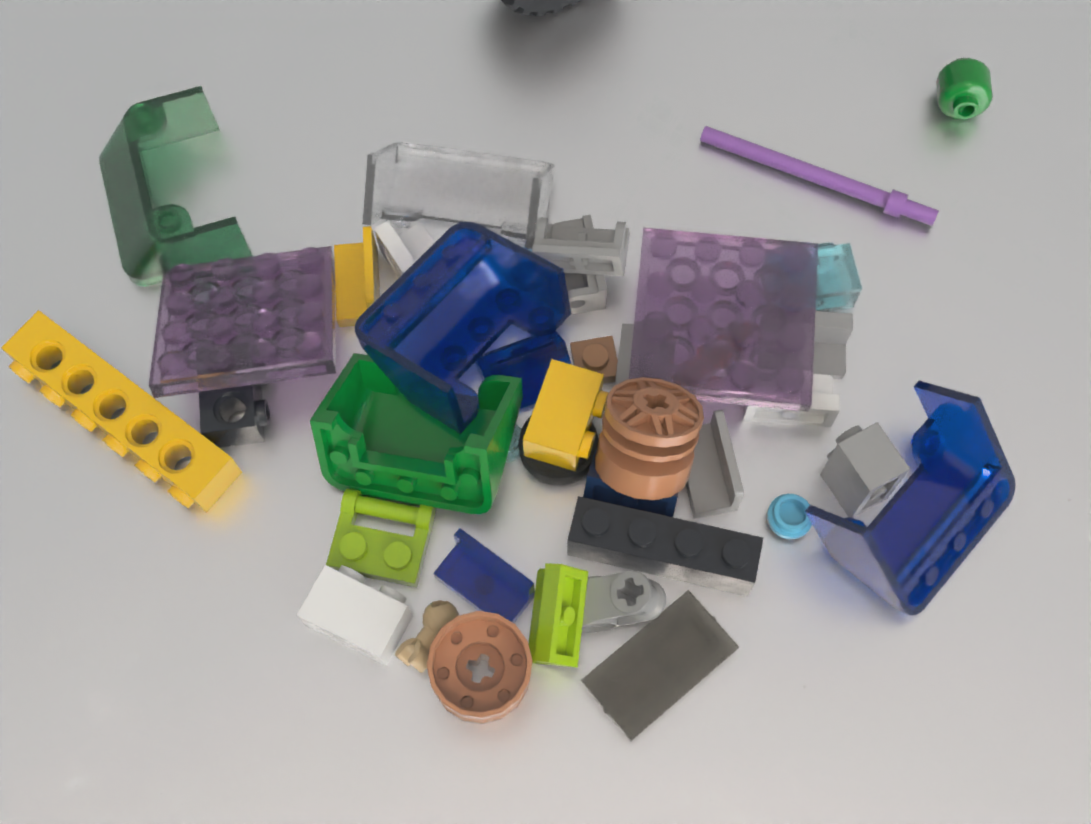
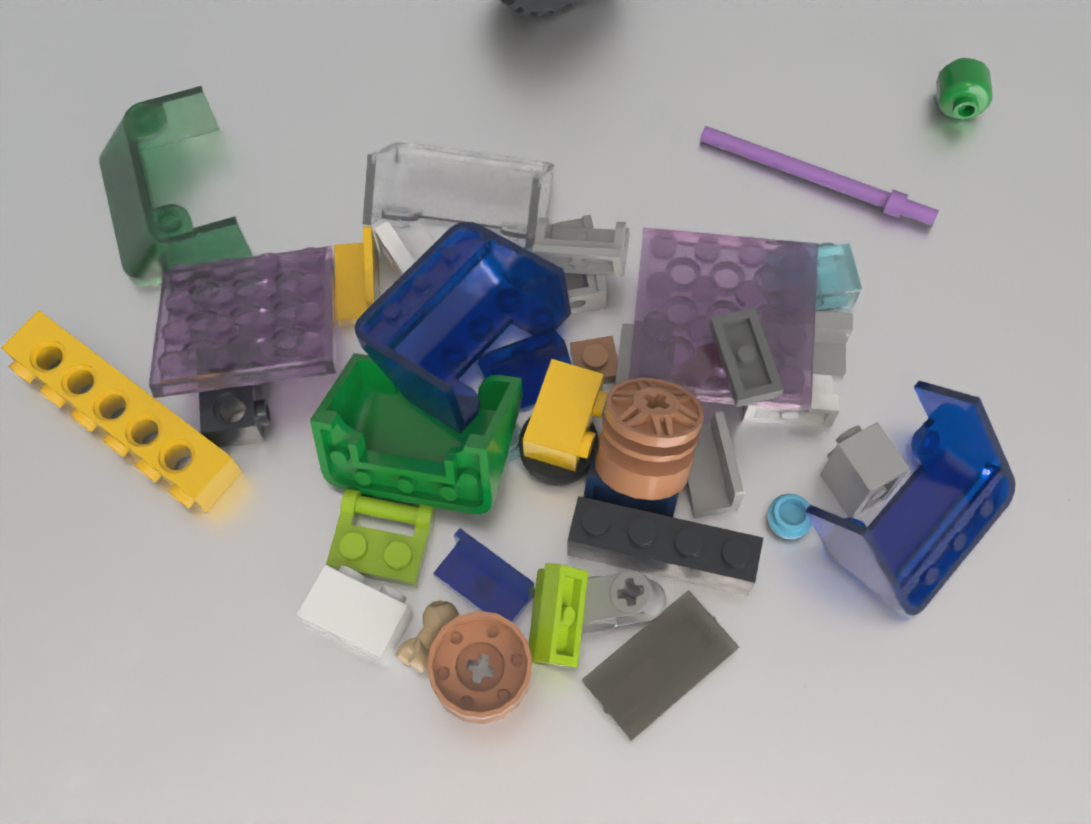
none -> dark grey plate [709,307,784,407]

